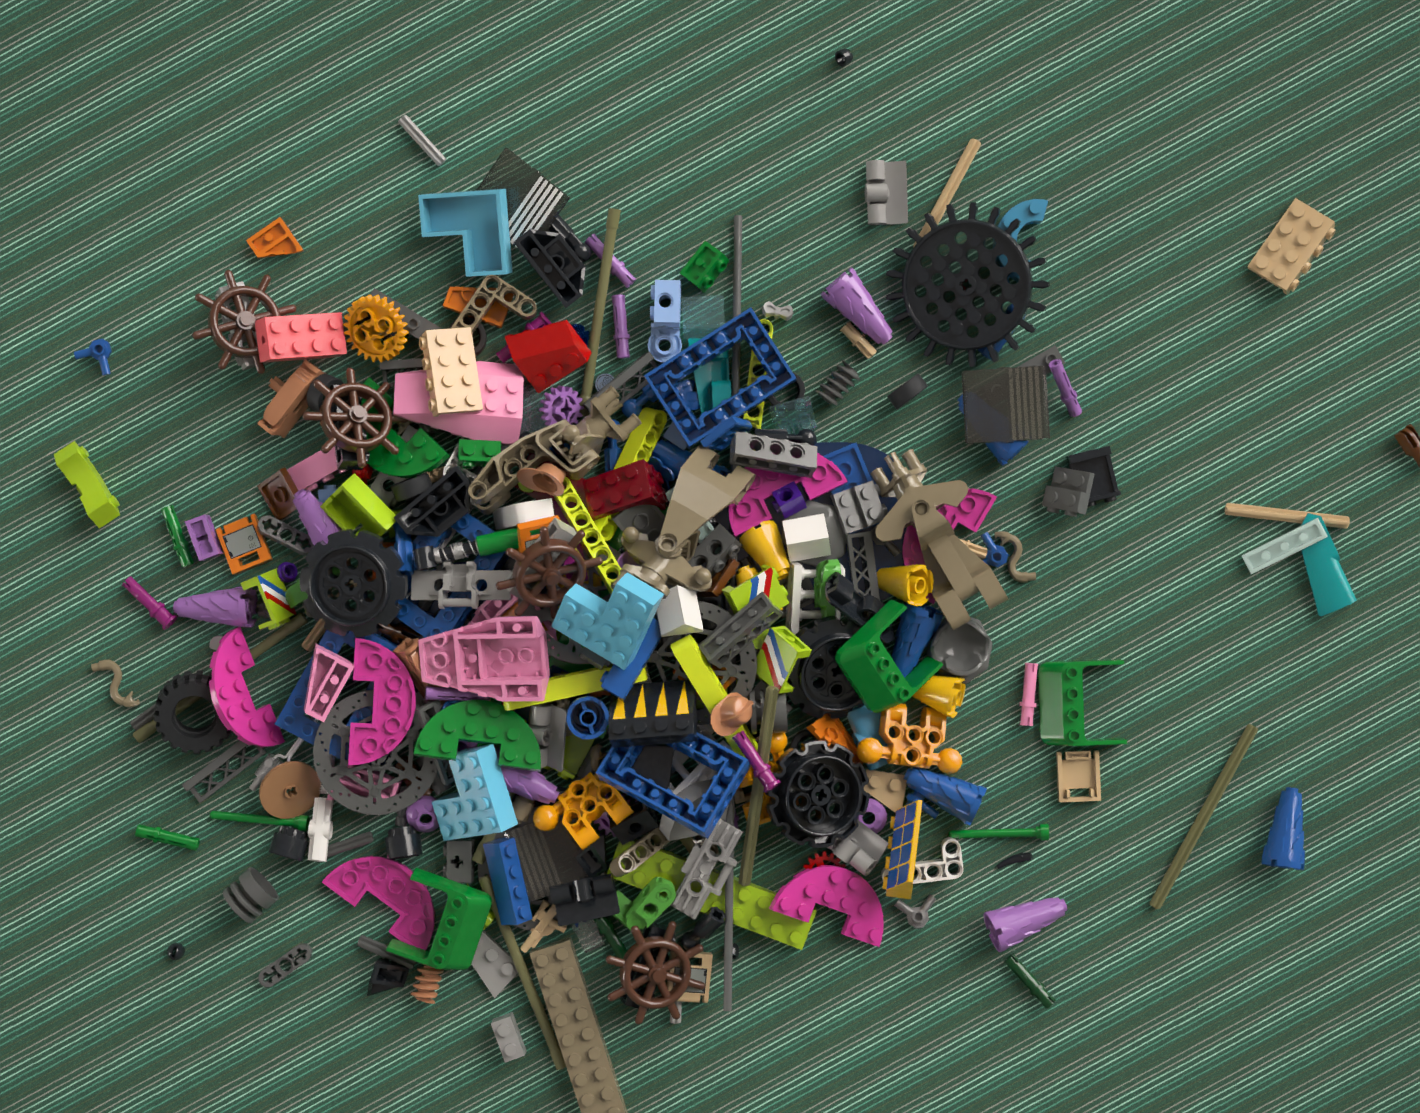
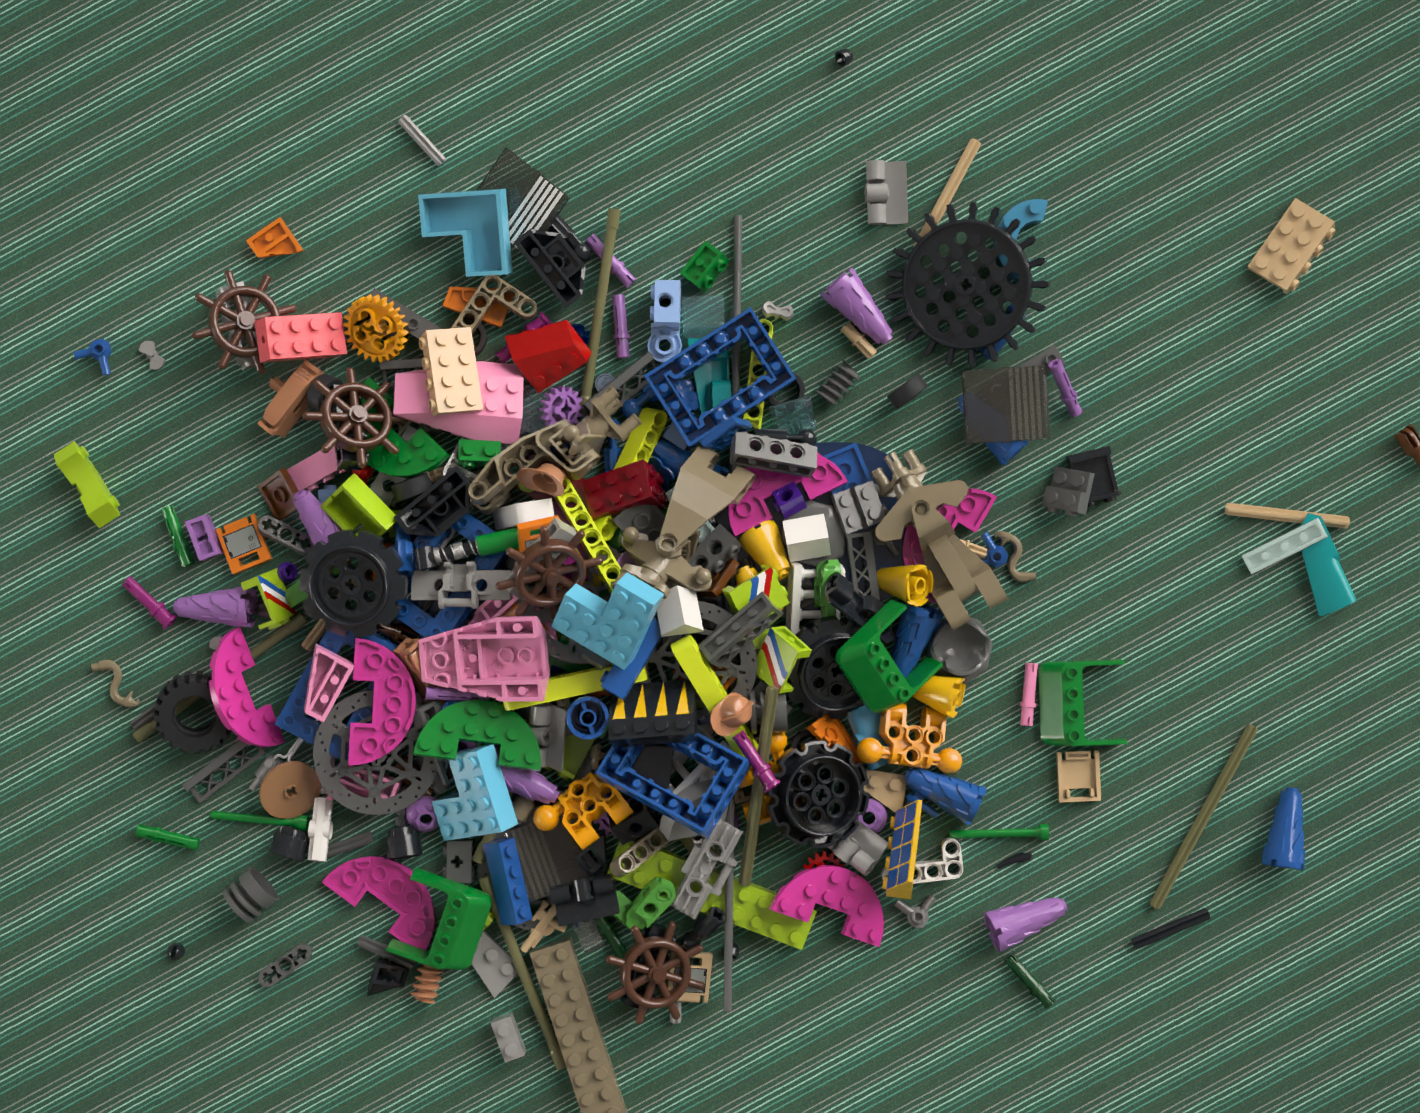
none -> light grey piece [139,341,165,370]
none -> black axle [1131,908,1211,949]

